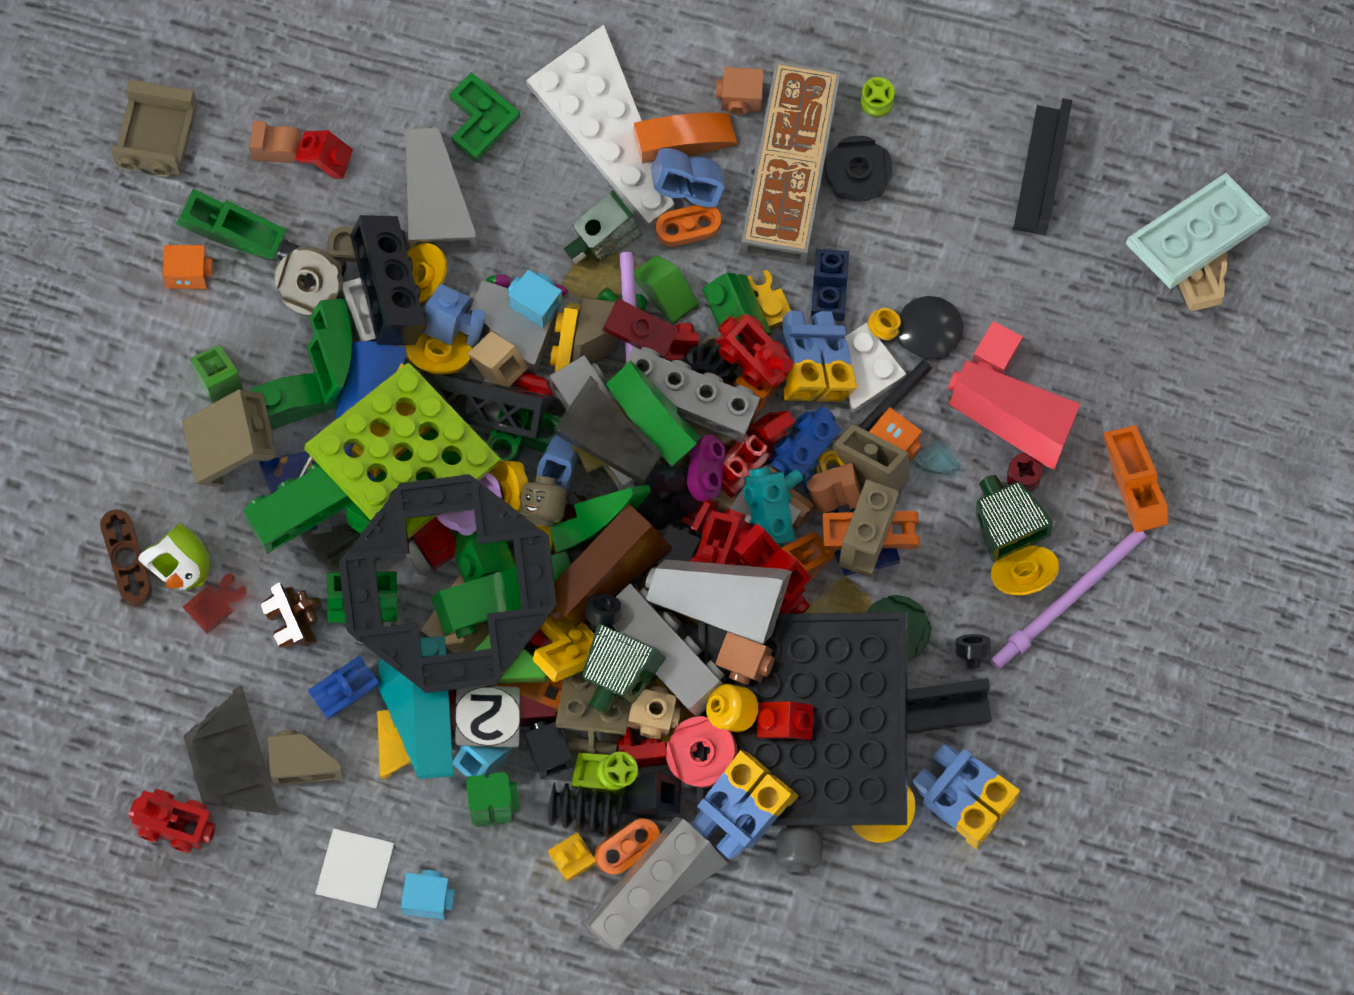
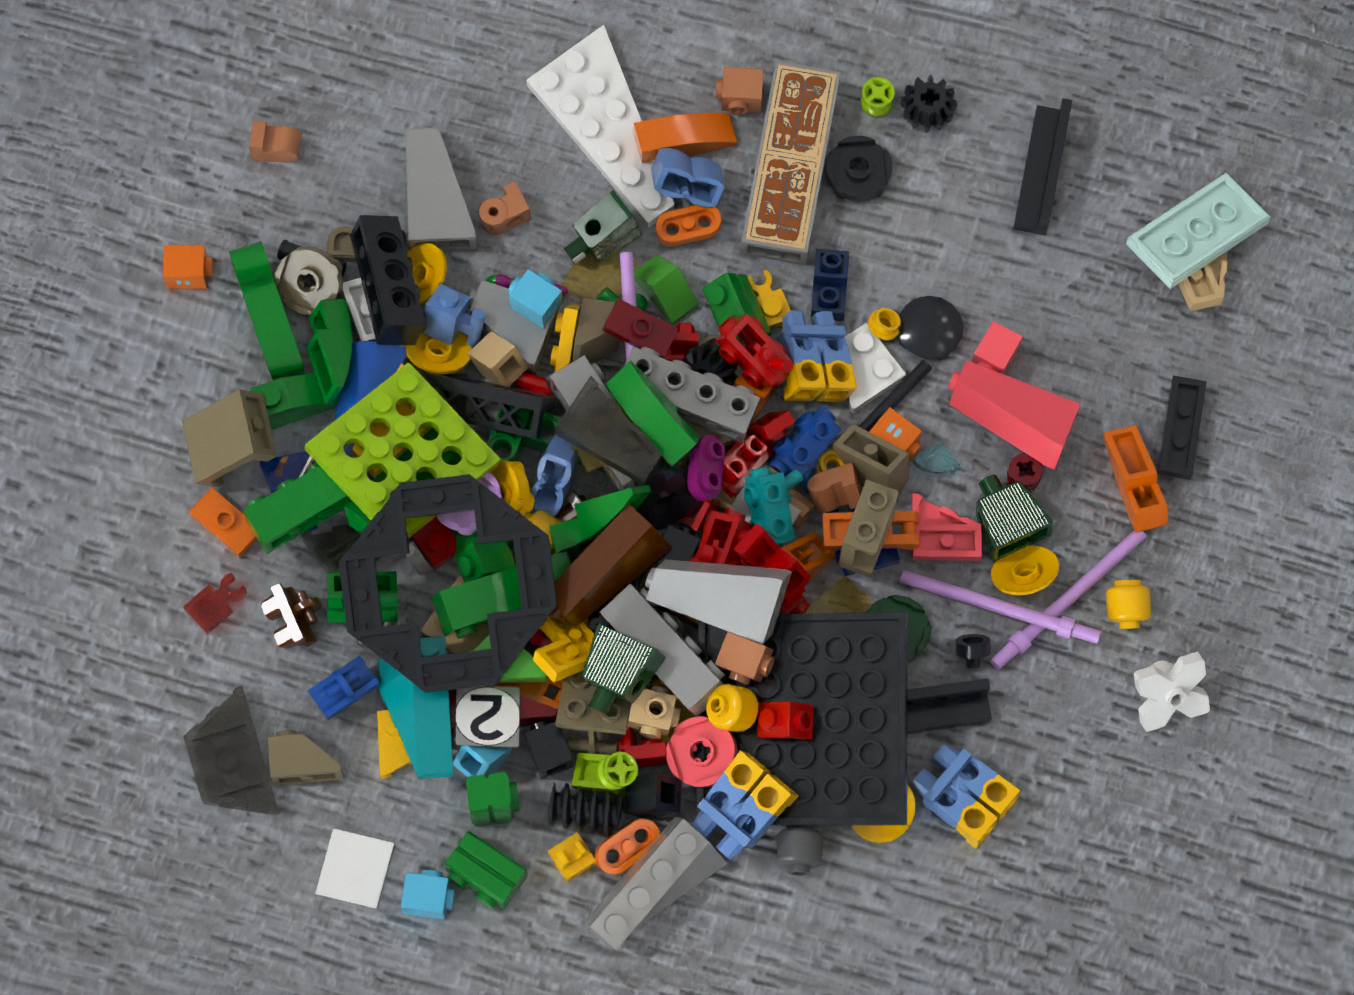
reddish brown beam [100,509,152,606] -> none
dark tan panel [111,79,197,176] -> none
red brick [129,789,216,853] -> none
piece [138,522,211,590] -> none
green slope [176,188,287,260] -> none
bright green slope [189,344,243,403] -> none
red bracket [295,130,353,179] -> none
green plate [449,72,520,163] -> none
dark tan head [519,476,567,527] -> none
black tile [585,594,621,628] -> none
none -> orange plate [188,487,257,558]
none -> green beam [229,241,305,381]
none -> green brick [444,831,528,910]
none -> nougat leg [479,181,532,235]
none -> black gear [900,75,957,133]
none -> lavender bar [900,570,1102,644]
none -> coral wing [911,493,982,561]
none -> yellow head [1106,580,1151,629]
none -> white plant [1134,652,1210,732]
none -> black plate [1157,375,1207,480]

